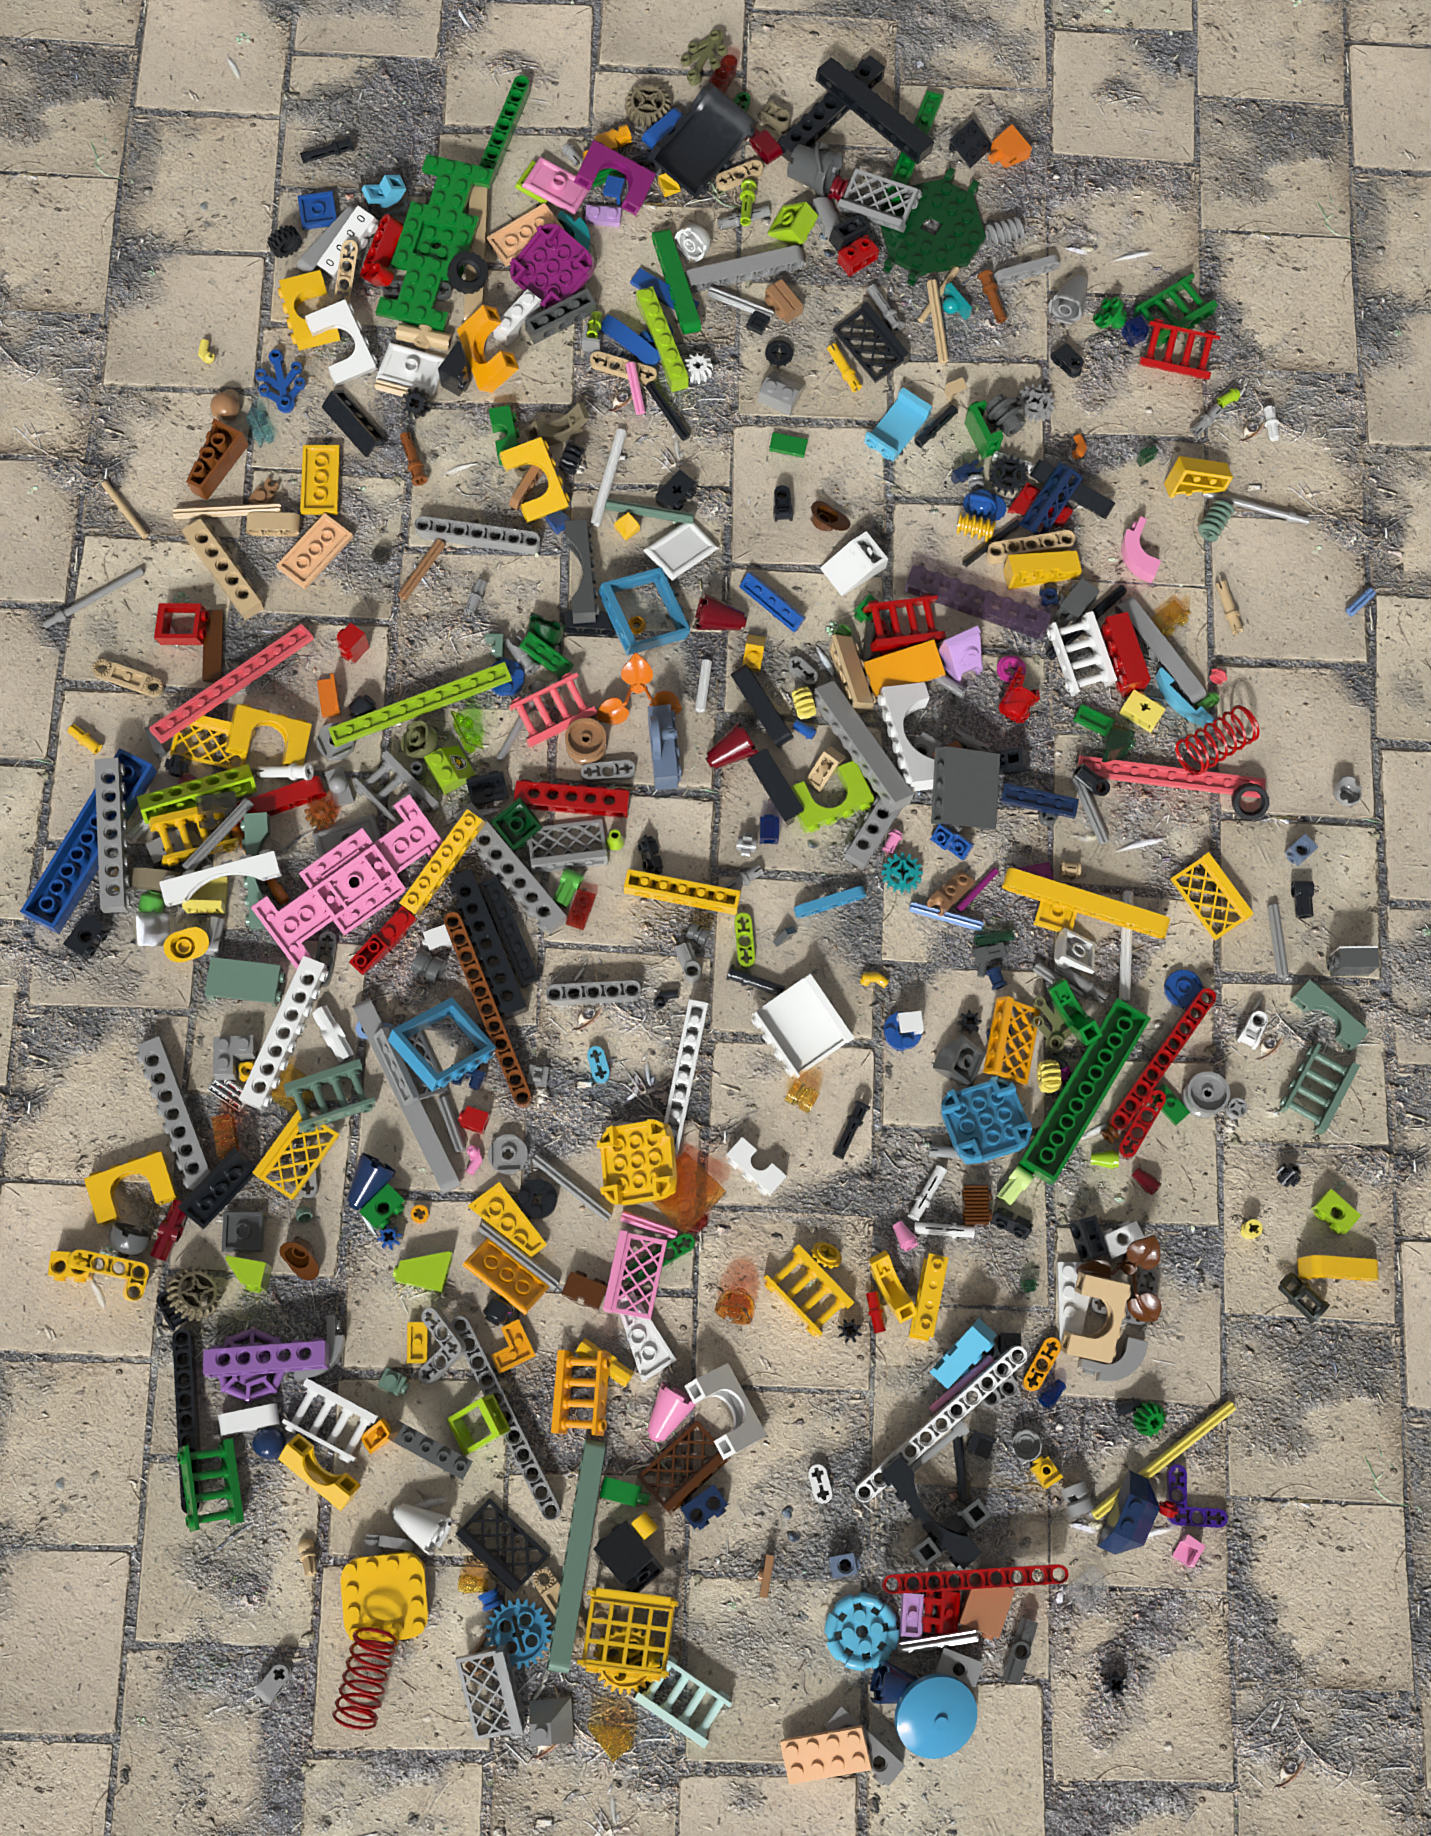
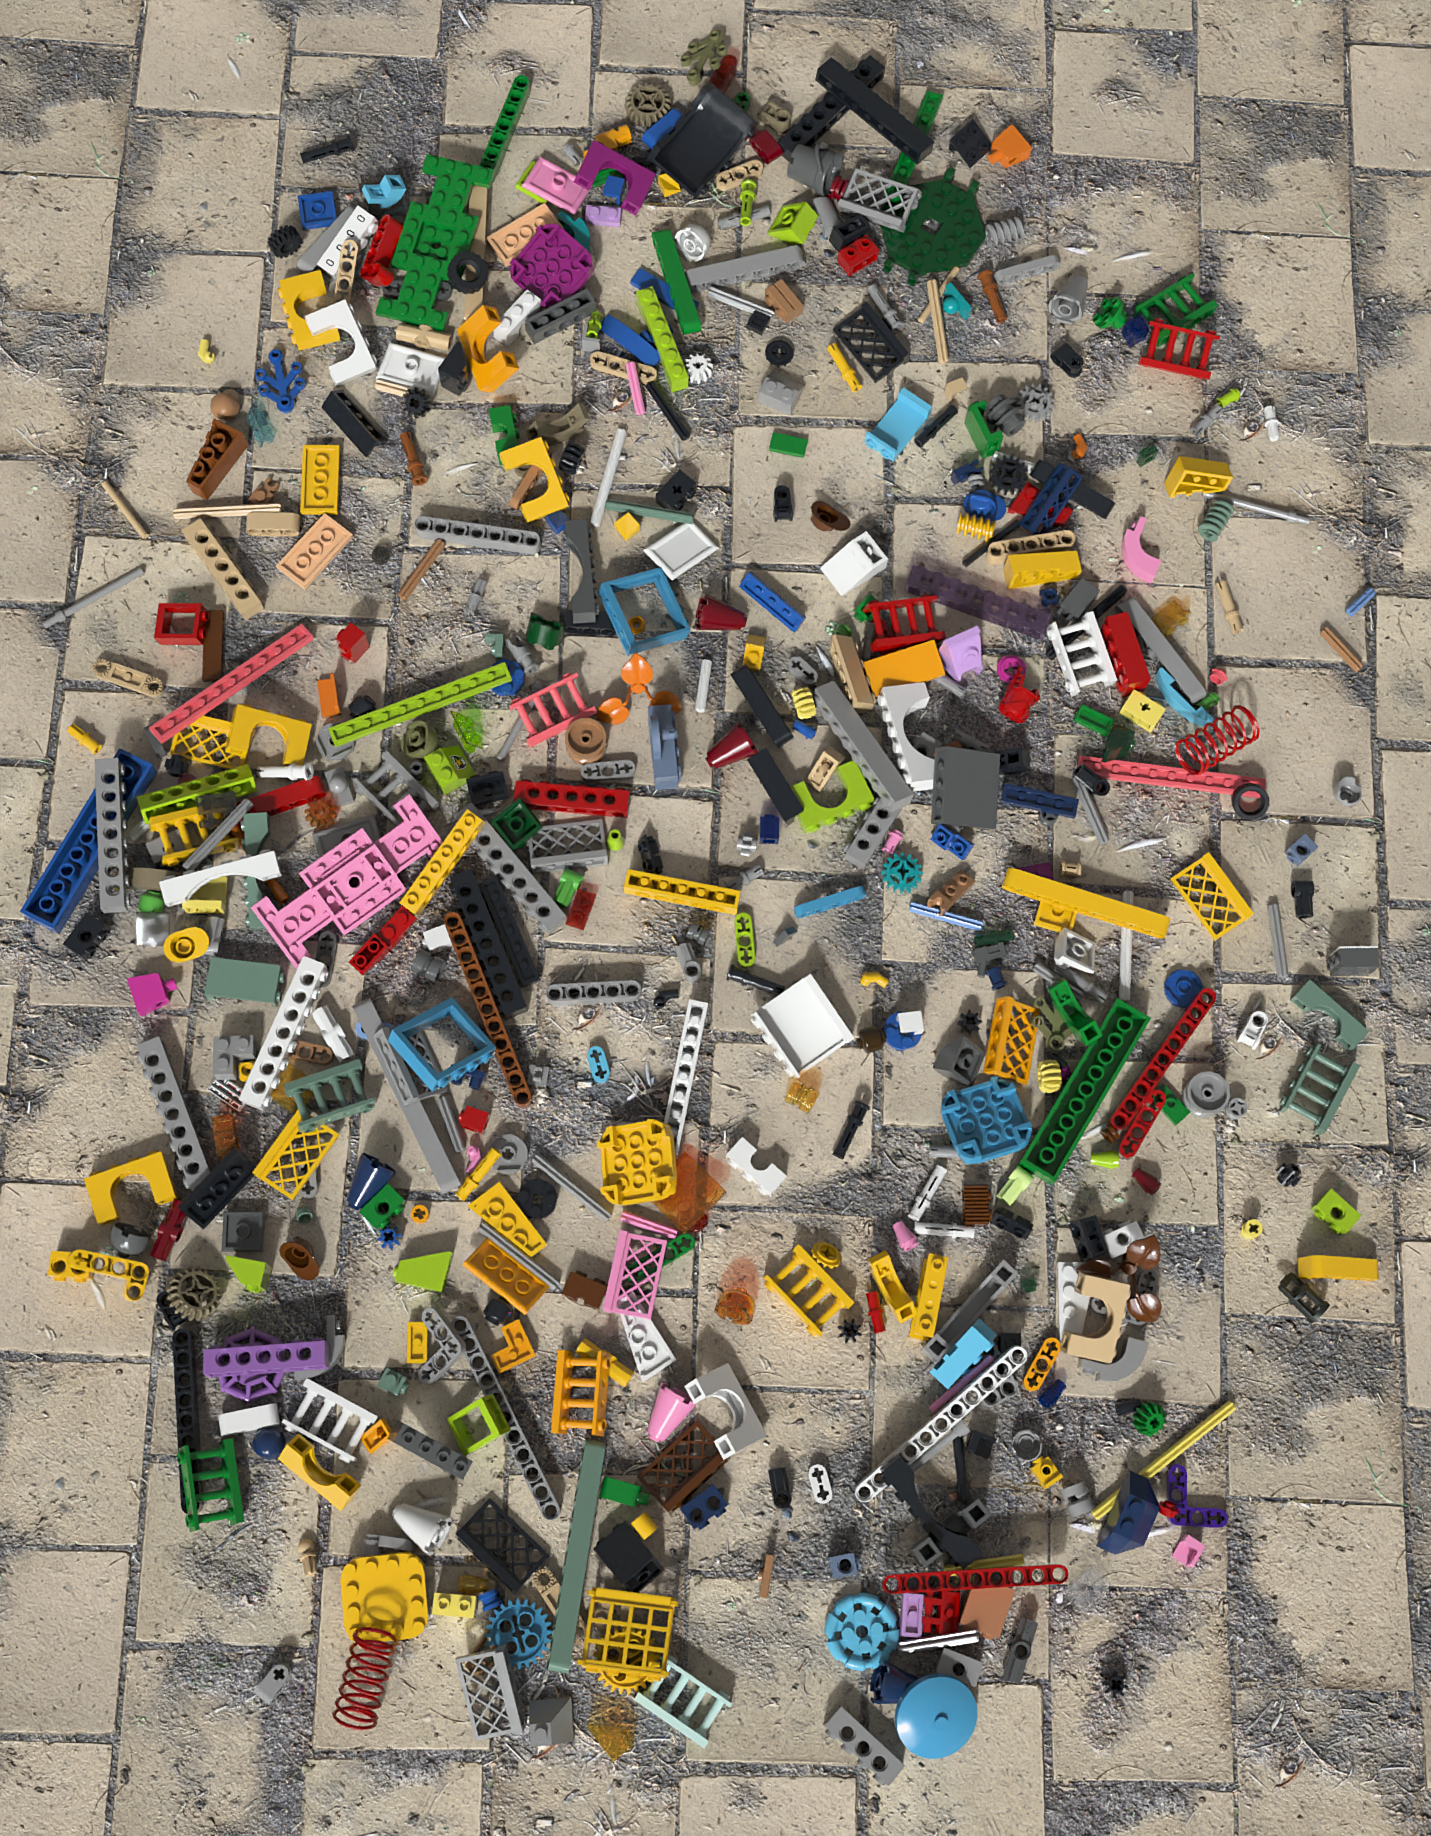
green tile [518,631,574,680] -> none
light nougat plate [780,1725,872,1784] -> none
magenta bar [956,867,999,912] -> none
none -> dark pink torso [127,973,178,1017]
none -> medium nougat beam [277,1040,334,1065]
none -> light yellow brick [432,1592,478,1618]
none -> yellow pin [455,1147,502,1201]
none -> black piece [768,1467,792,1510]
none -> dark brown head [856,1025,886,1054]
none -> light grey arch [921,1259,1018,1364]
none -> light yellow axle [943,1554,1024,1576]
none -> medium nougat axle [1320,627,1364,672]

